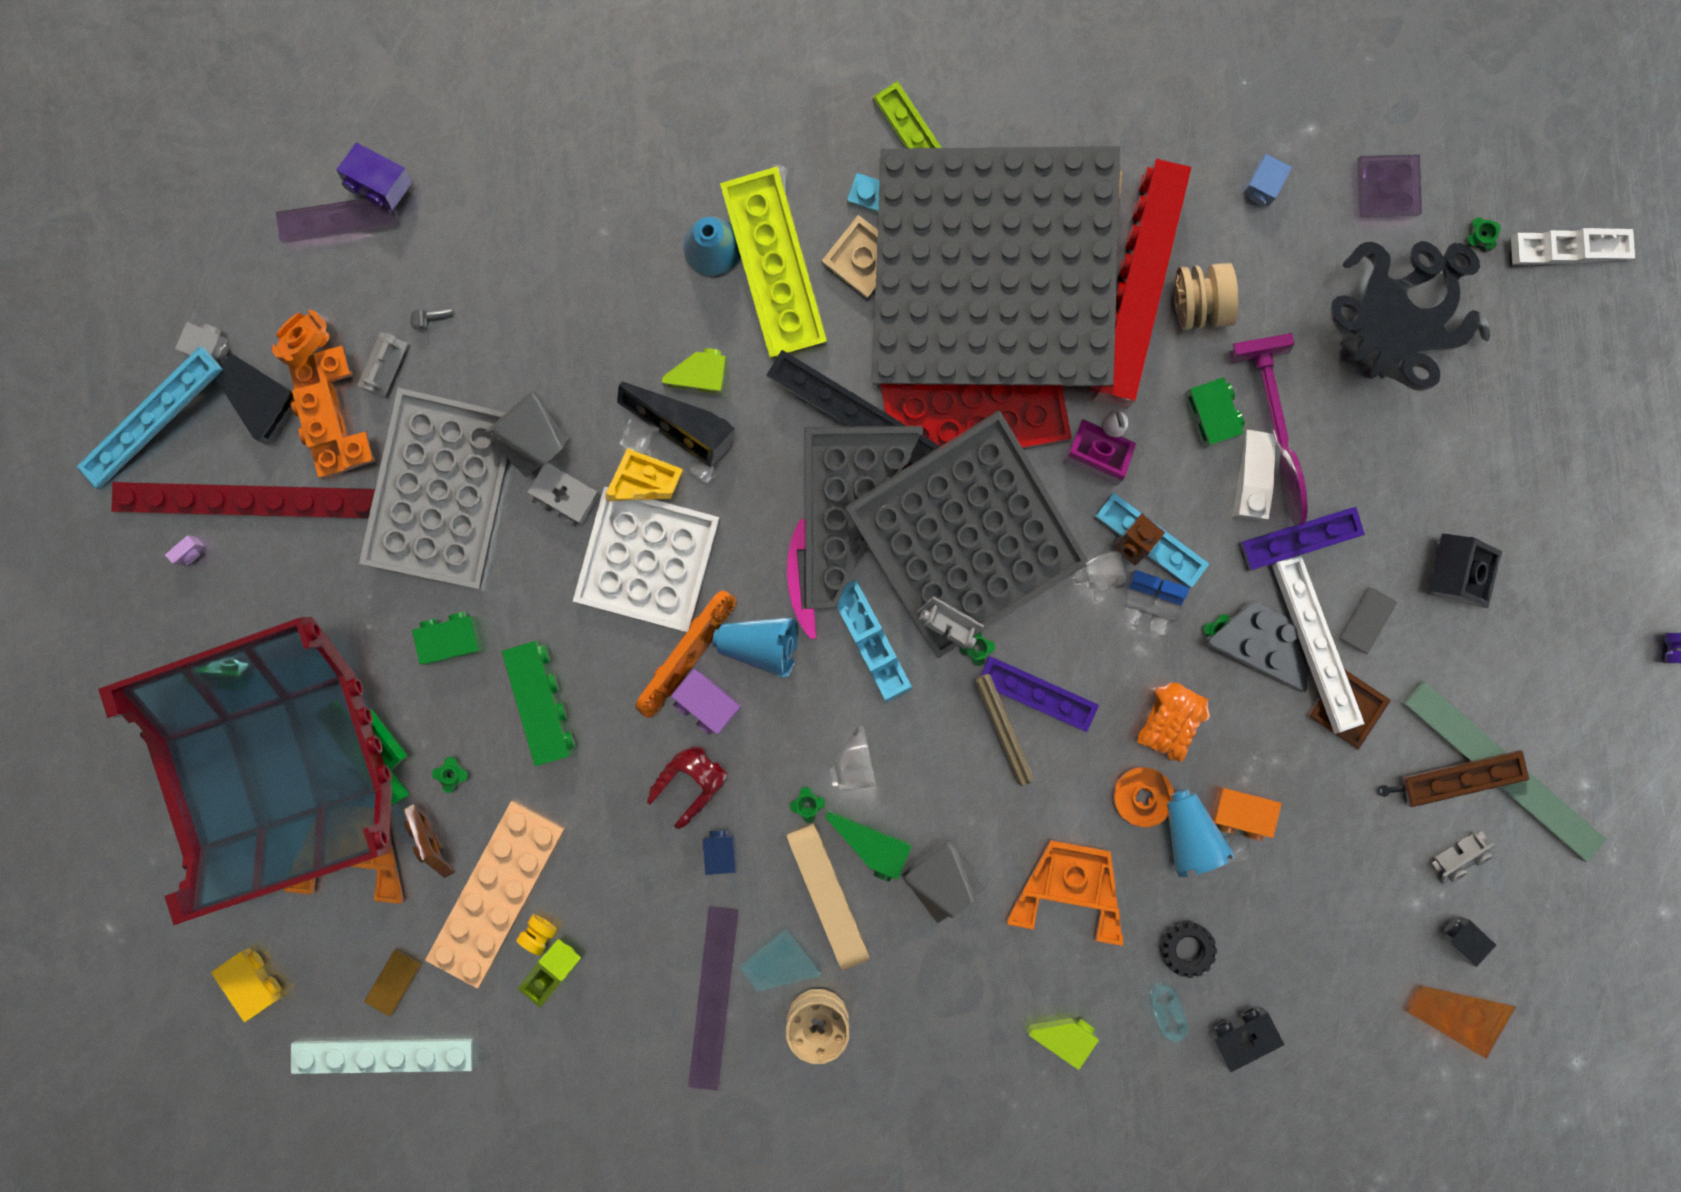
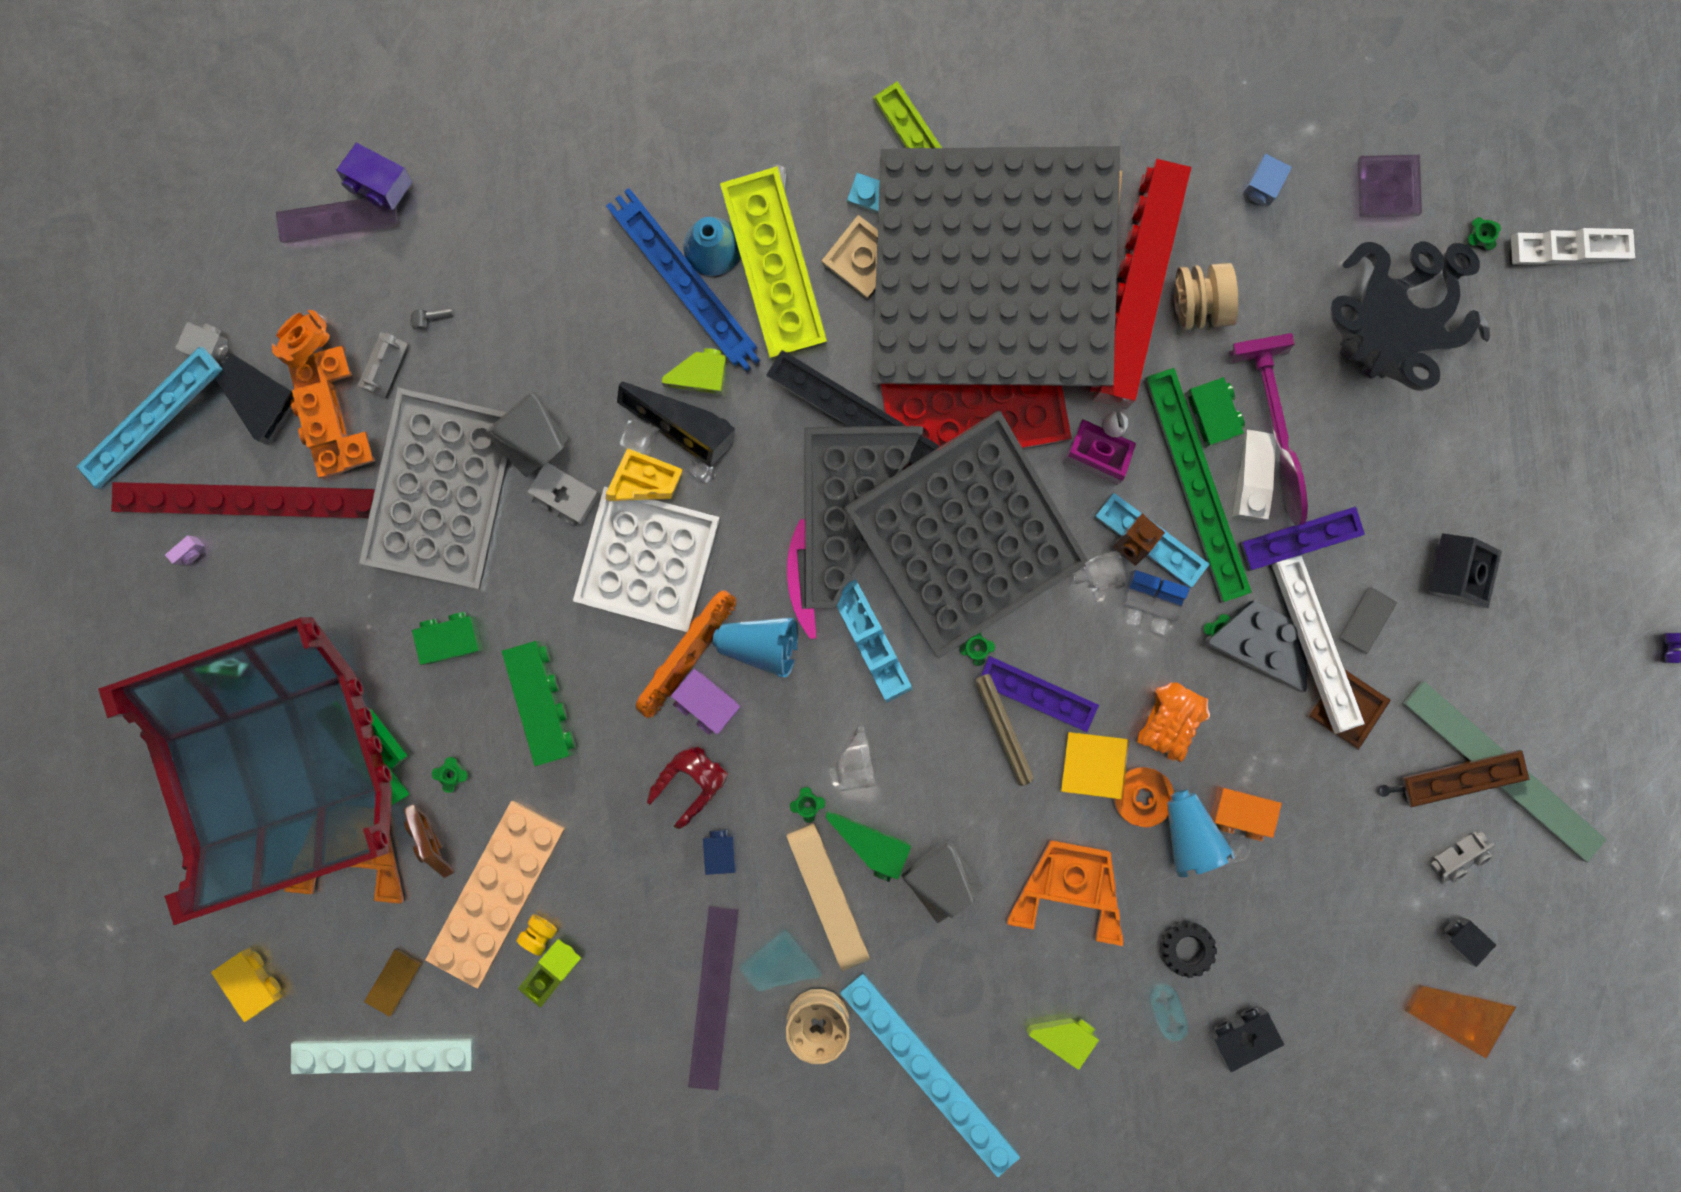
light grey hinge [918,596,984,649] -> none
none -> blue hinge [606,188,760,372]
none -> medium azure plate [840,972,1020,1177]
none -> yellow tile [1061,732,1129,800]
none -> green plate [1144,368,1252,602]

